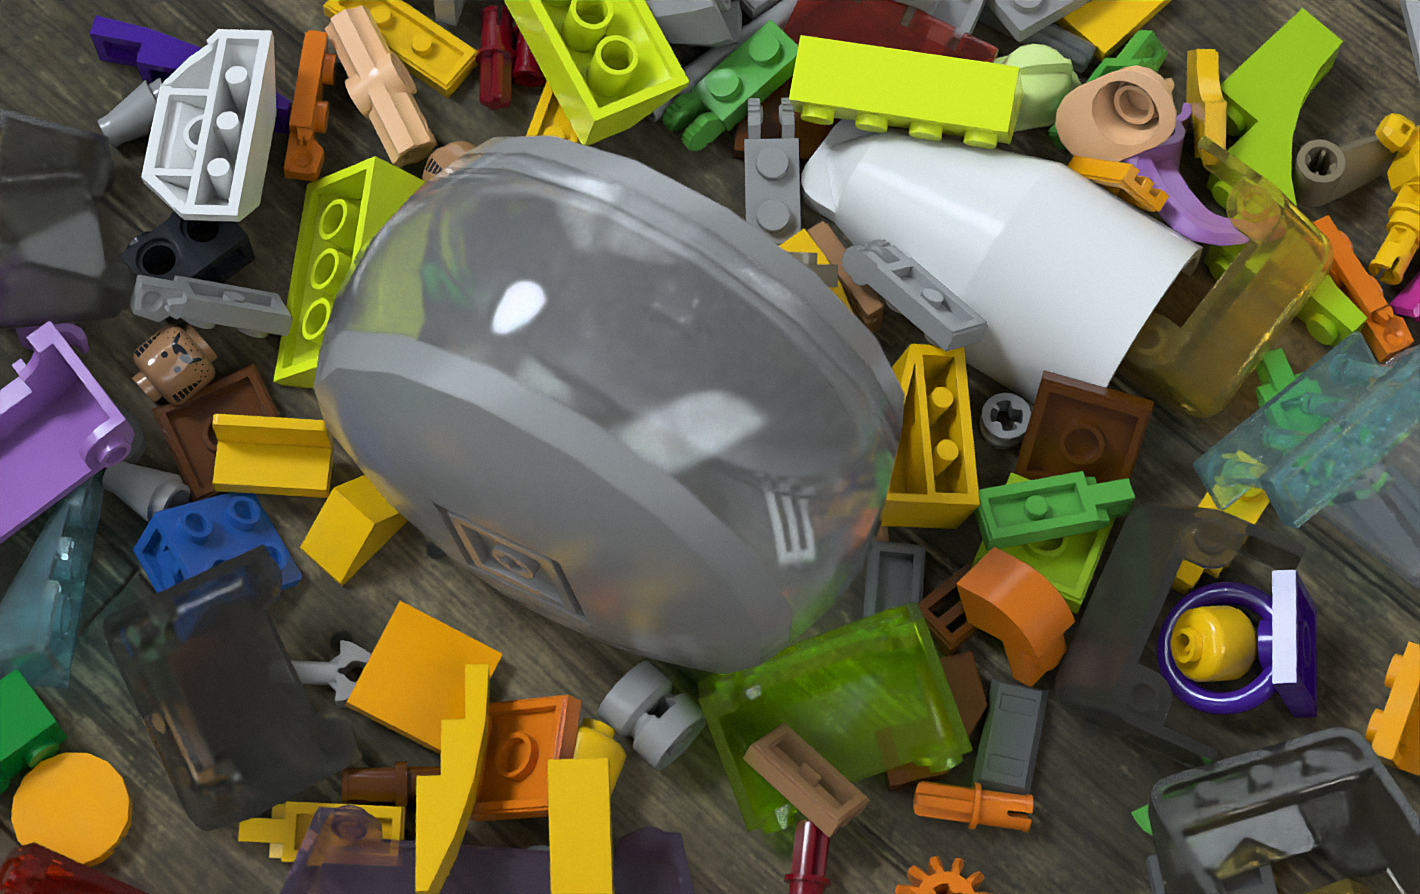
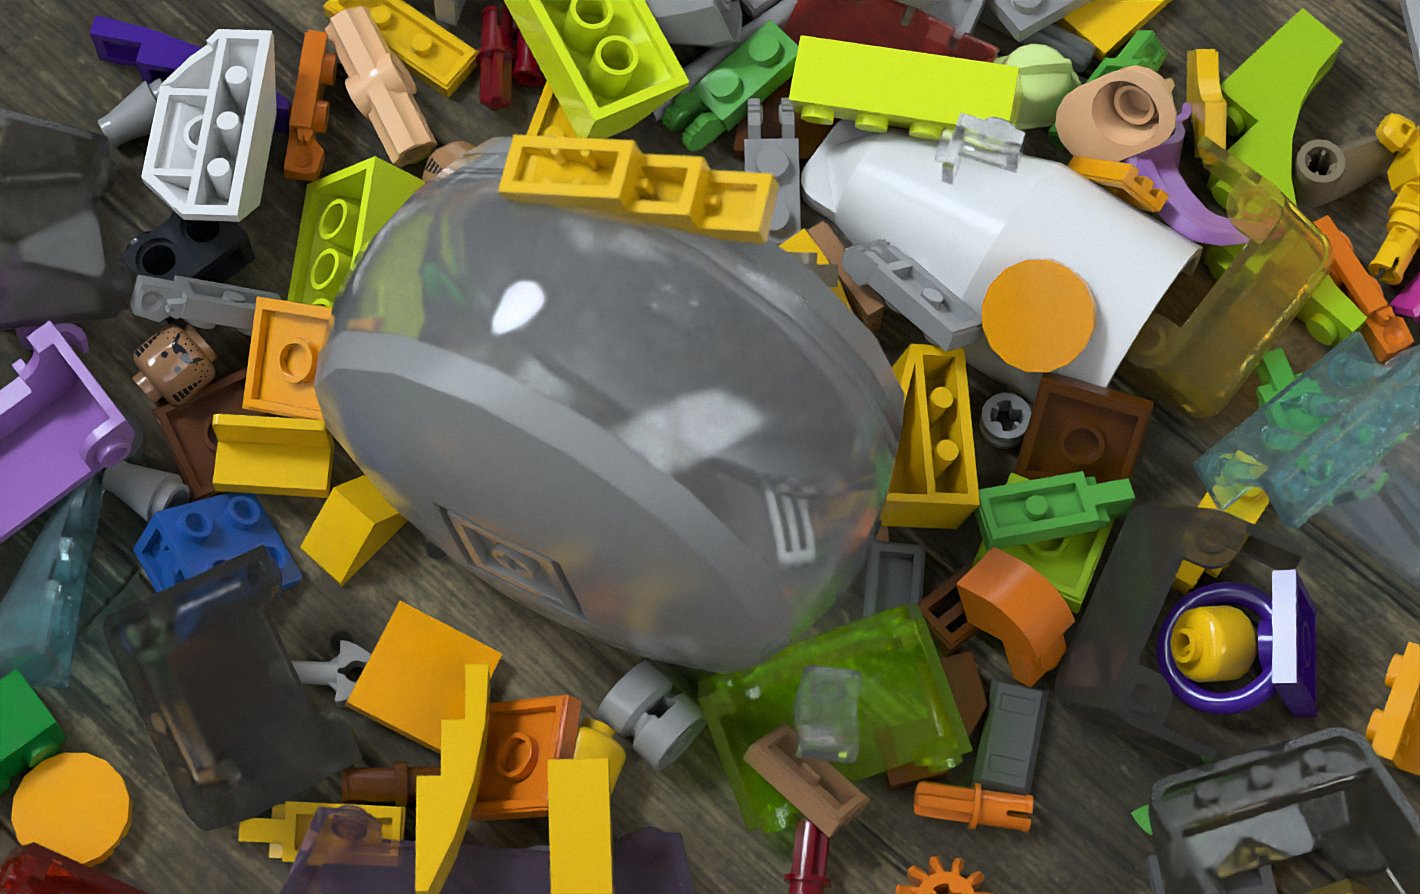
none -> light orange tile [242,297,361,420]
none -> yellow slope [498,135,780,244]
none -> clear bracket [793,665,862,763]
none -> clear bracket [935,112,1026,185]
none -> light orange tile [982,258,1097,372]

